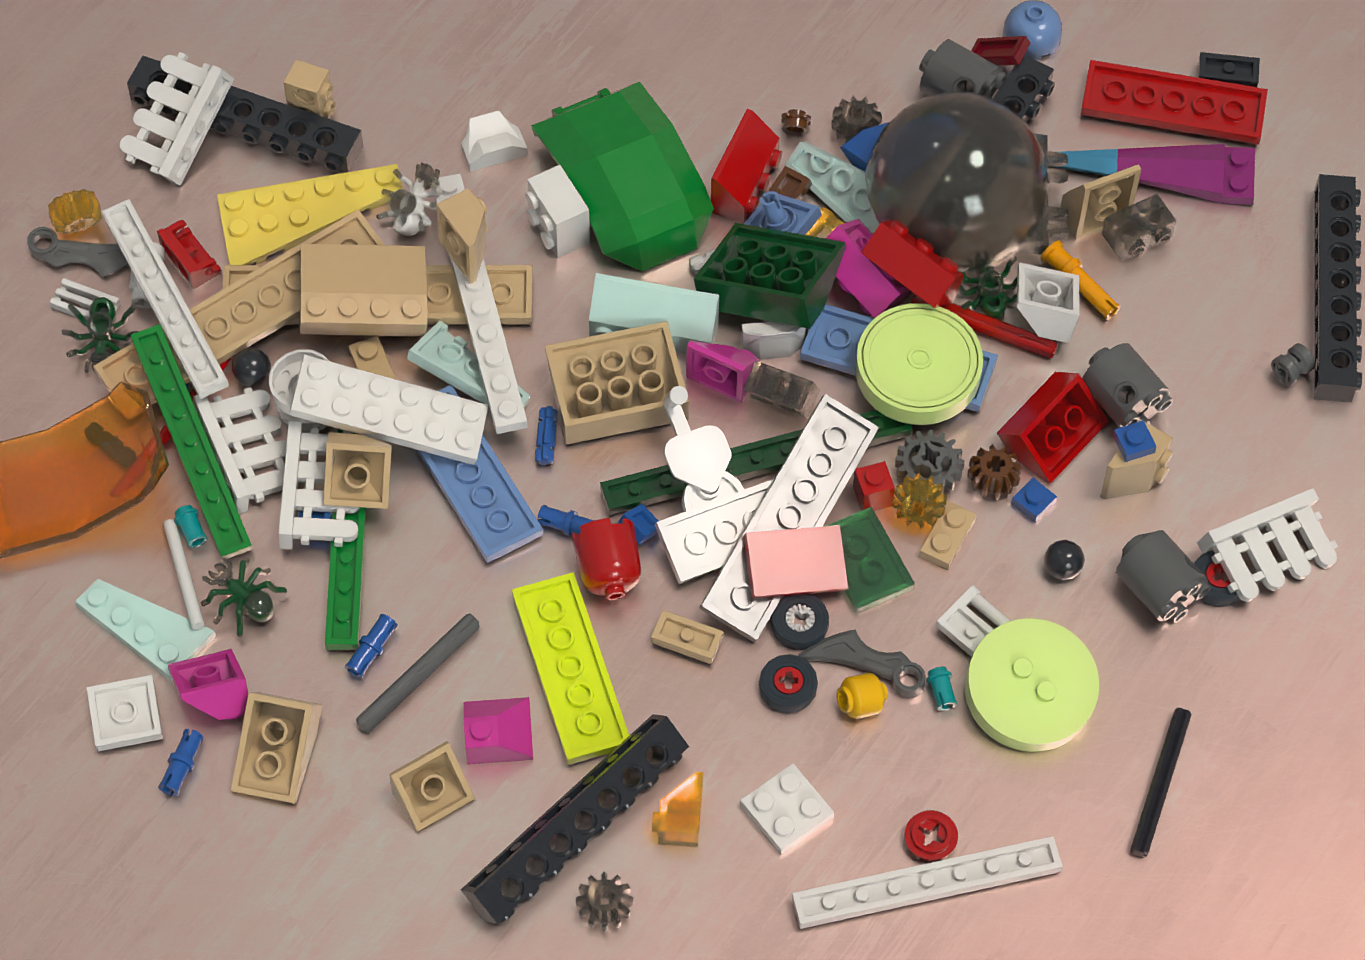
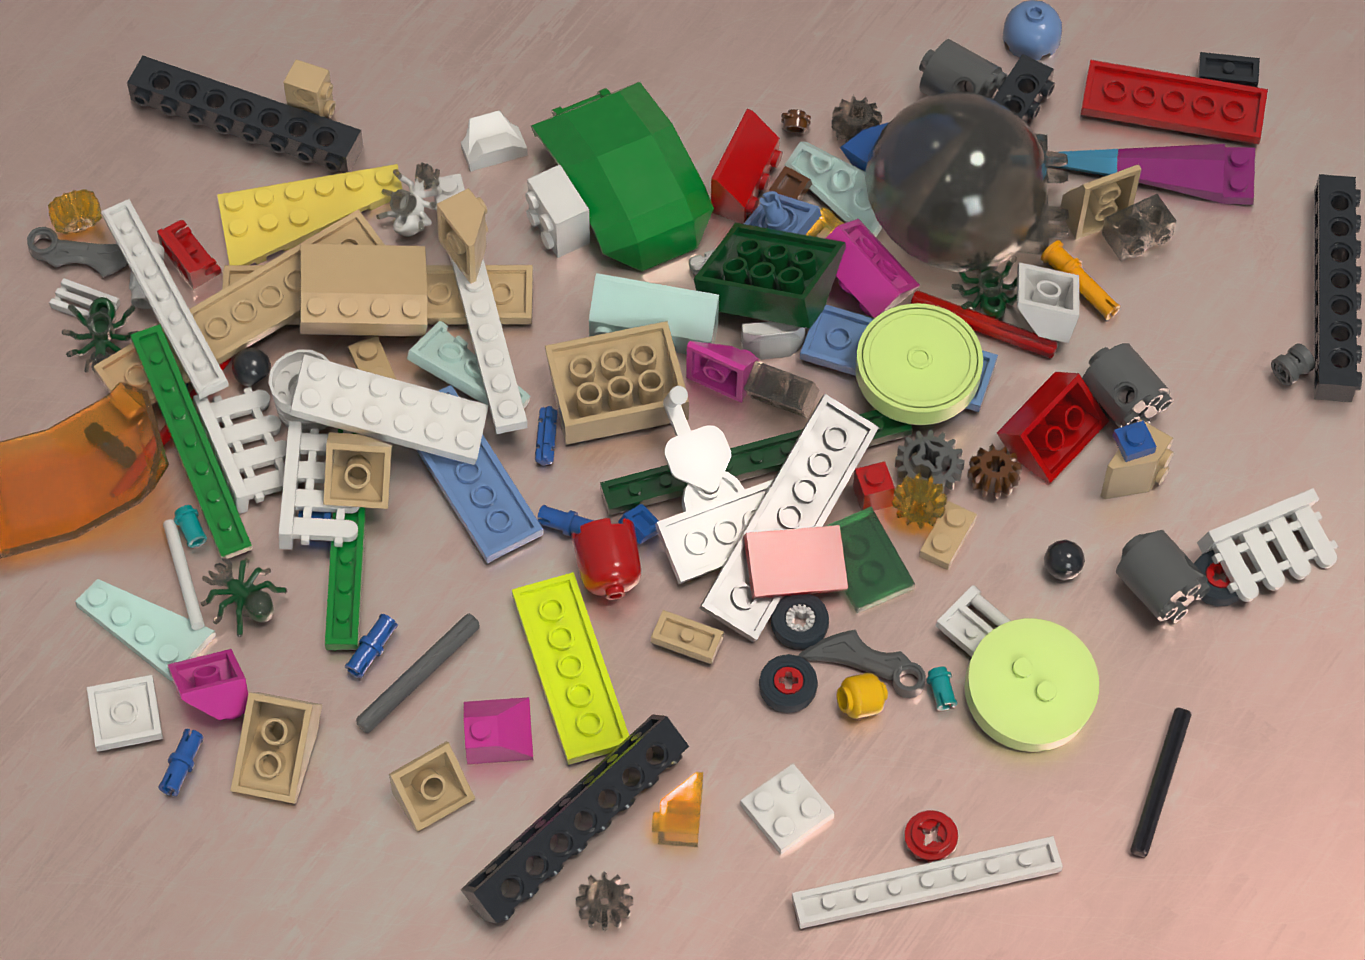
white fence [120,52,235,186] -> none
red slope [861,220,964,308] -> none
dark red tile [971,36,1030,66] -> none
blue plate [1011,478,1057,523] -> none

